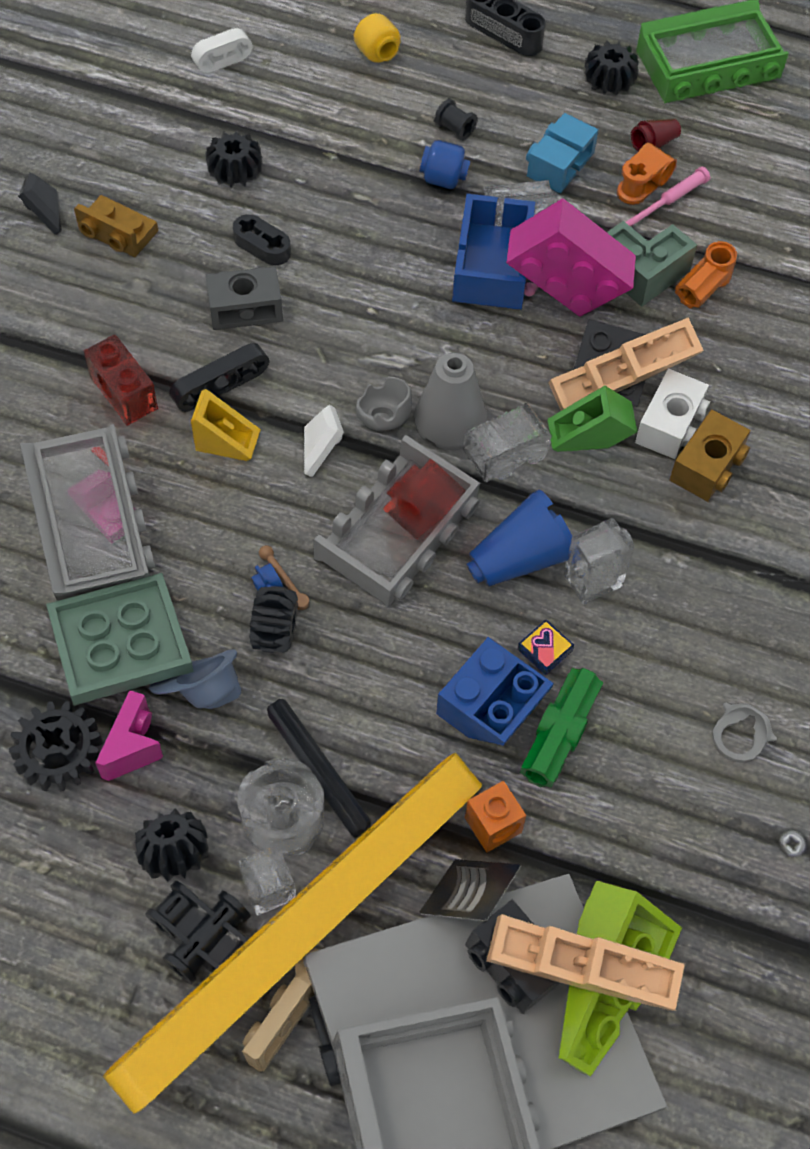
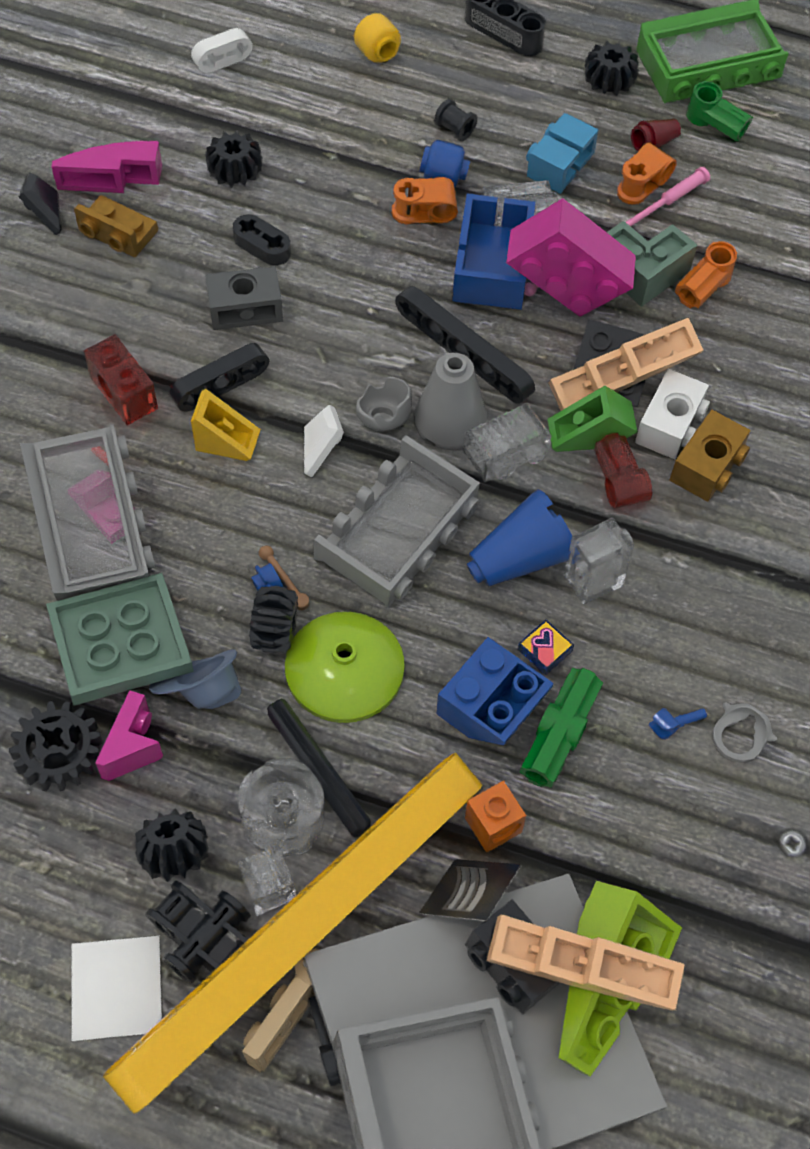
clear red brick [382,458,466,539] -> none
none -> dark pink slope [51,141,162,193]
none -> white sticker [72,936,162,1041]
none -> lime dish [285,612,404,723]
none -> orange piece [391,177,458,224]
none -> black beam [395,286,535,404]
none -> clear red piece [594,433,653,509]
none -> blue hand [649,708,707,740]
none -> green piece [686,81,753,142]

